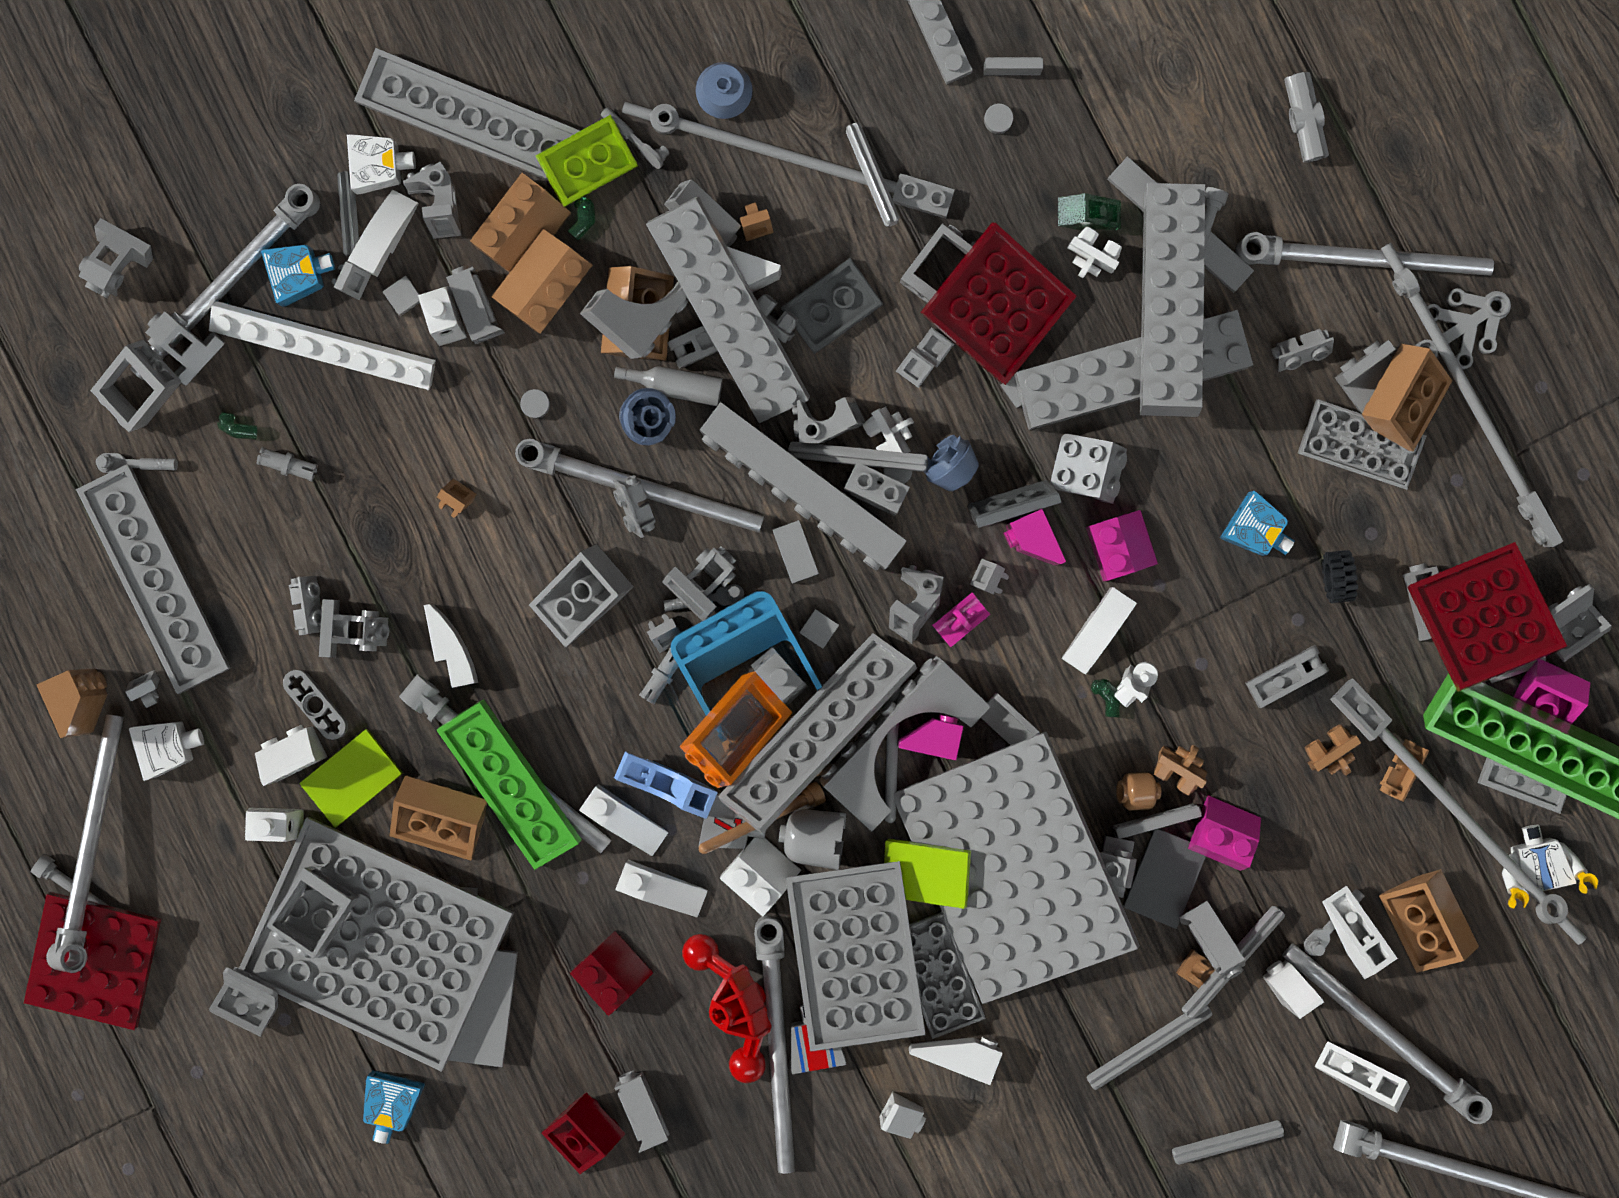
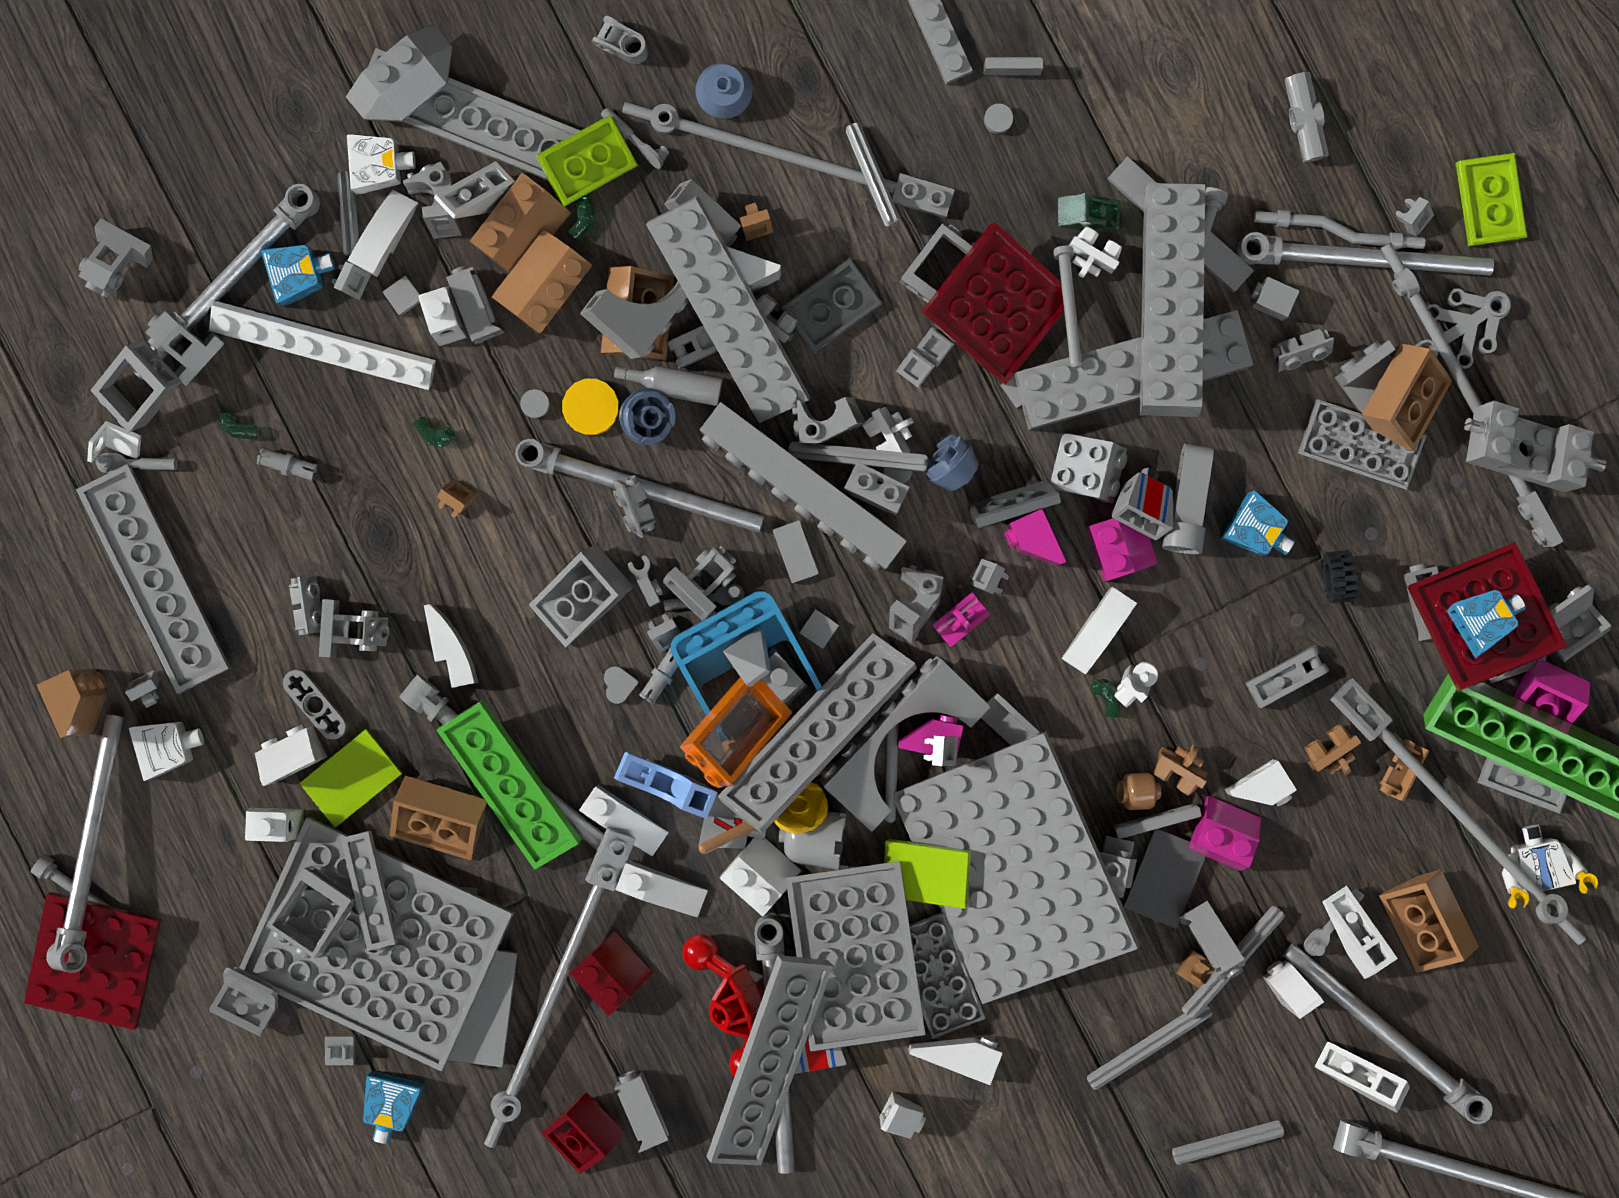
none -> white bracket [87,421,141,463]
none -> light grey tile [325,1034,356,1065]
none -> light grey plate [341,831,398,951]
none -> light grey wedge [346,24,453,121]
none -> clear green arm [413,416,455,447]
none -> white slope [434,161,515,219]
none -> light grey bar [484,827,636,1148]
none -> yellow tile [562,379,619,435]
none -> light grey piece [591,16,649,65]
none -> light grey tile [604,666,639,704]
none -> light grey plate [628,555,663,607]
none -> light grey plate [707,955,833,1165]
none -> light grey slope [723,627,771,687]
none -> yellow tile [774,782,828,834]
none -> light grey tile [924,736,958,766]
none -> light grey bar [1054,246,1082,369]
none -> light grey torso [1112,468,1174,540]
none -> light grey beam [1162,443,1214,555]
none -> white slope [1225,759,1296,806]
none -> light grey brick [1251,277,1299,321]
none -> light grey bar [1254,210,1425,250]
none -> light grey tile [1396,197,1434,237]
none -> dark azure torso [1447,590,1525,659]
none -> lime tile [1456,153,1527,247]
none -> light grey brick [1464,401,1606,492]

